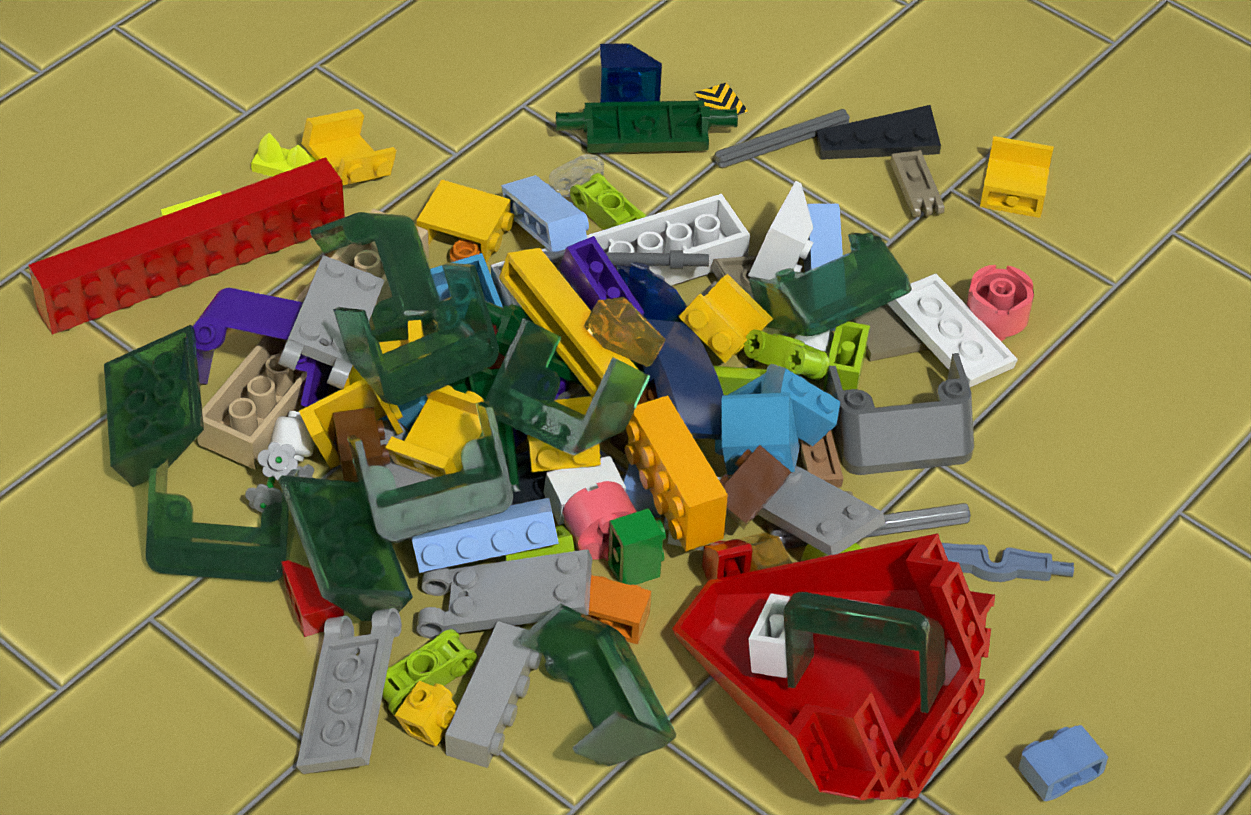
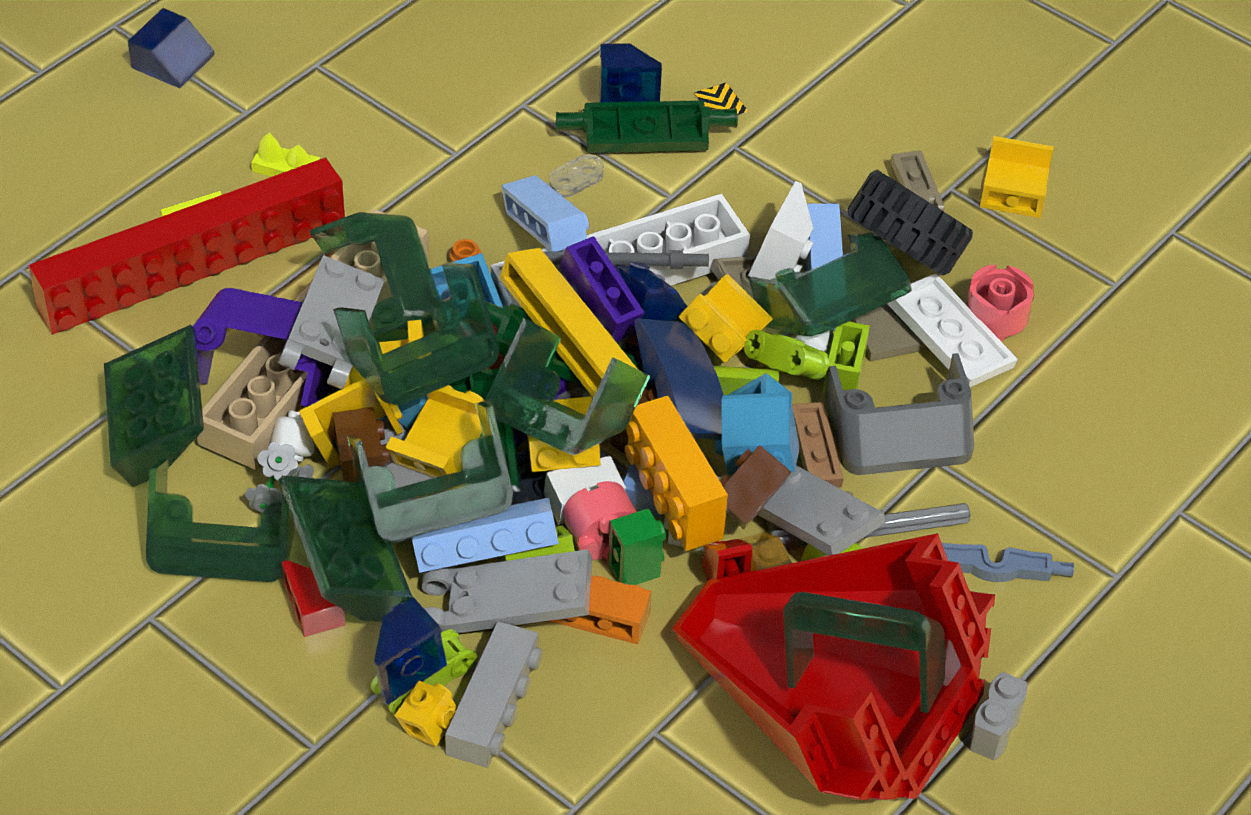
light grey hinge [296,608,402,774] -> none
yellow panel [301,109,397,185] -> none
yellow panel [417,179,514,263] -> none
clear green windscreen [518,603,676,766] -> none
lime piece [570,173,647,230] -> none
clear yellow slope [584,297,666,366] -> none
dark grey axle [715,109,850,168] -> none
white brick [749,594,808,678] -> none
dark azure slope [762,364,841,446] -> none
black wing [816,105,941,160] -> none
medium blue brick [1018,725,1108,801] -> none
none -> clear blue slope [128,8,214,89]
none -> clear blue slope [374,597,447,705]
none -> black tyre [848,170,973,276]
none -> light grey brick [969,672,1028,761]

